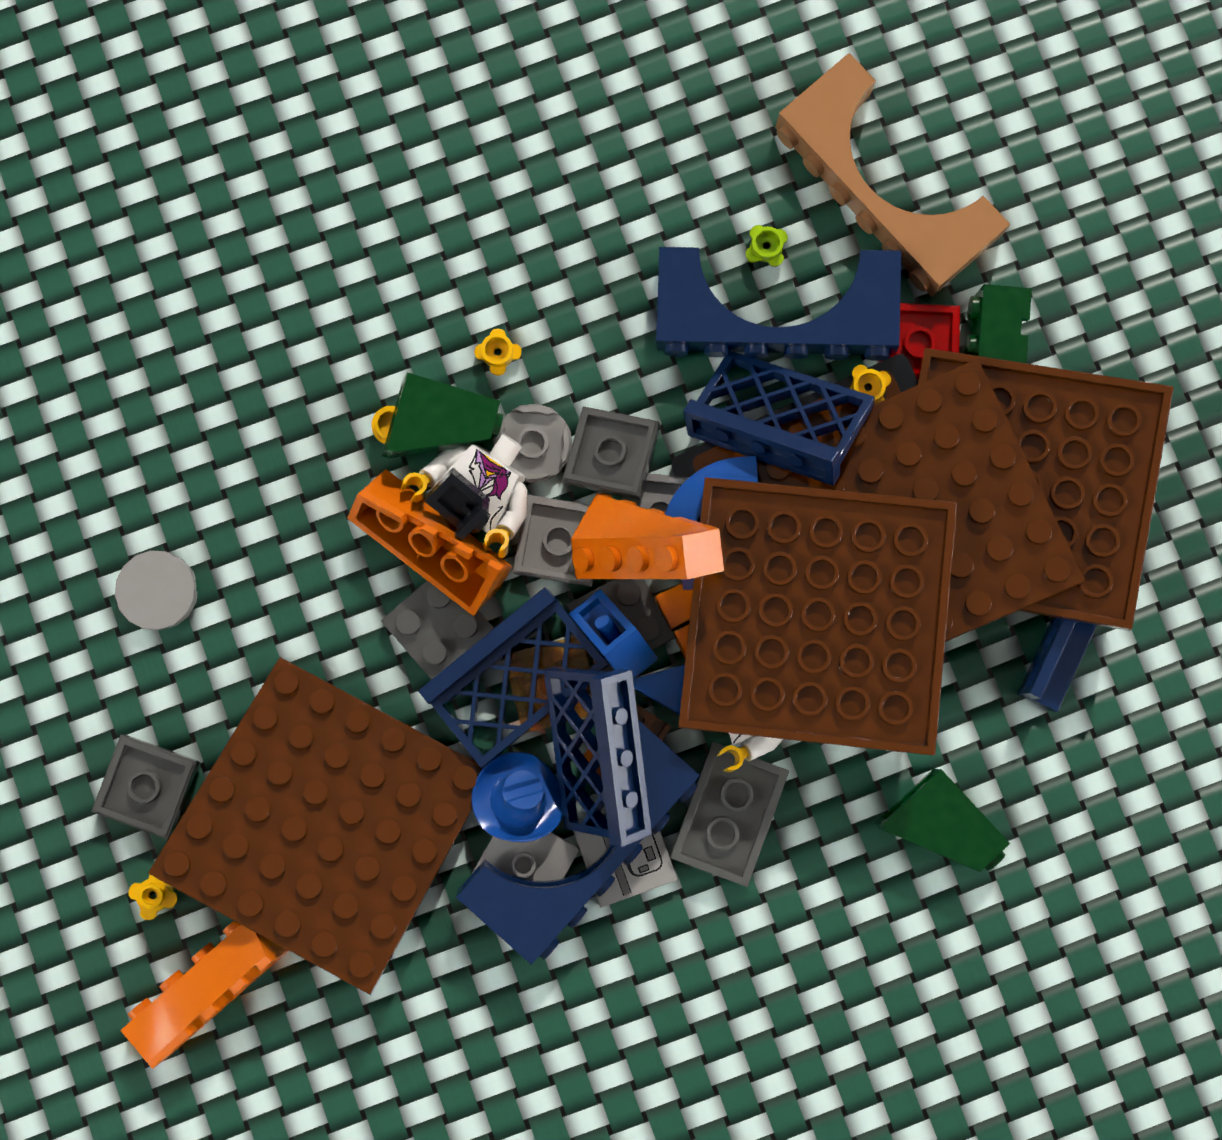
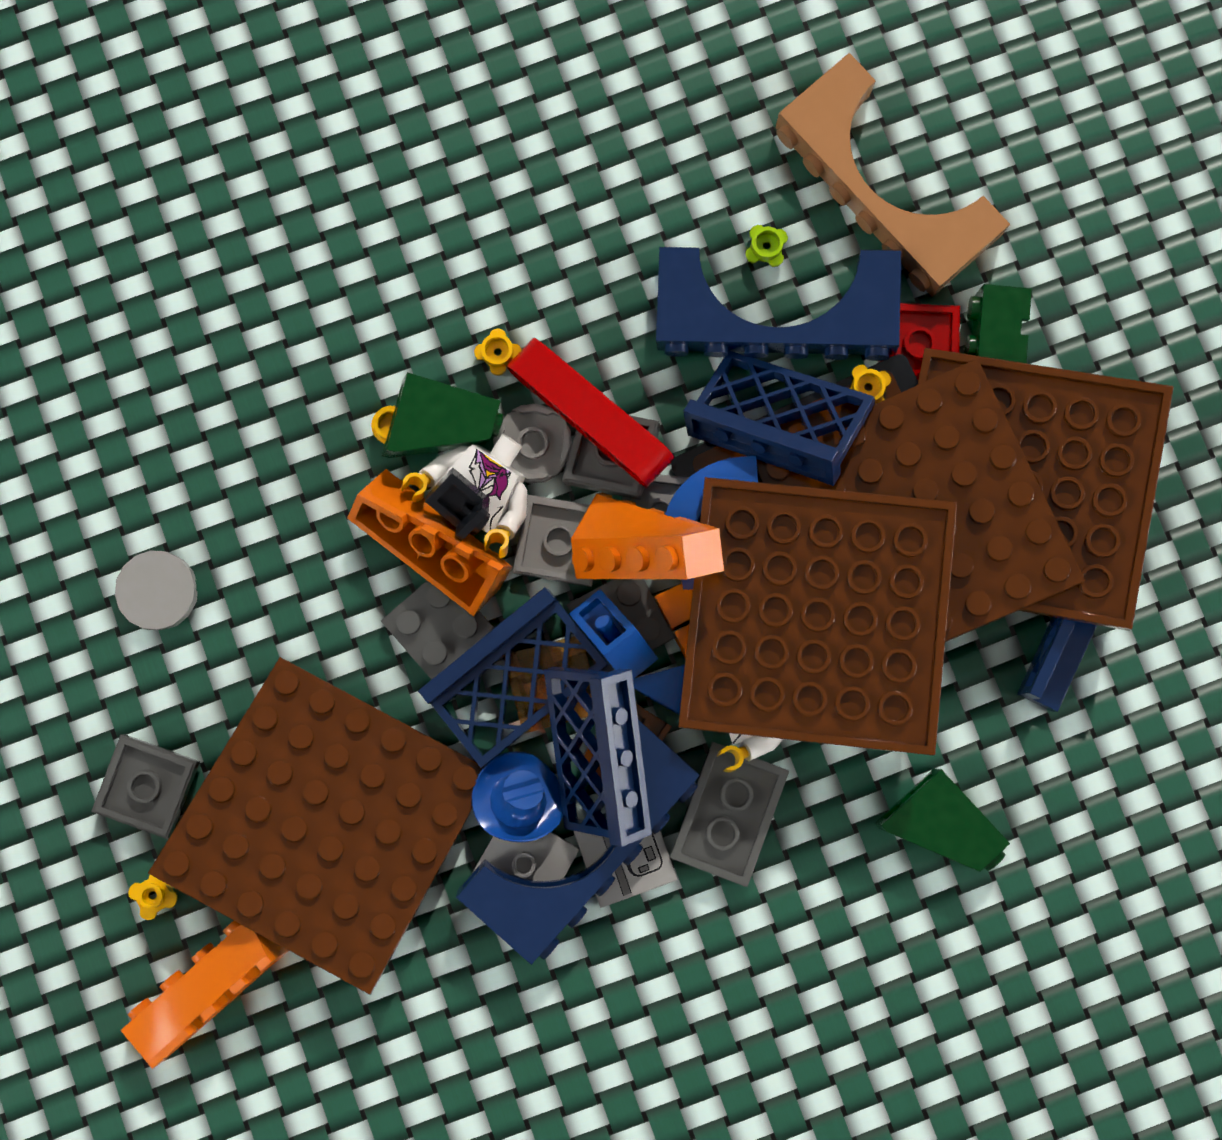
none -> red beam [506,338,675,488]

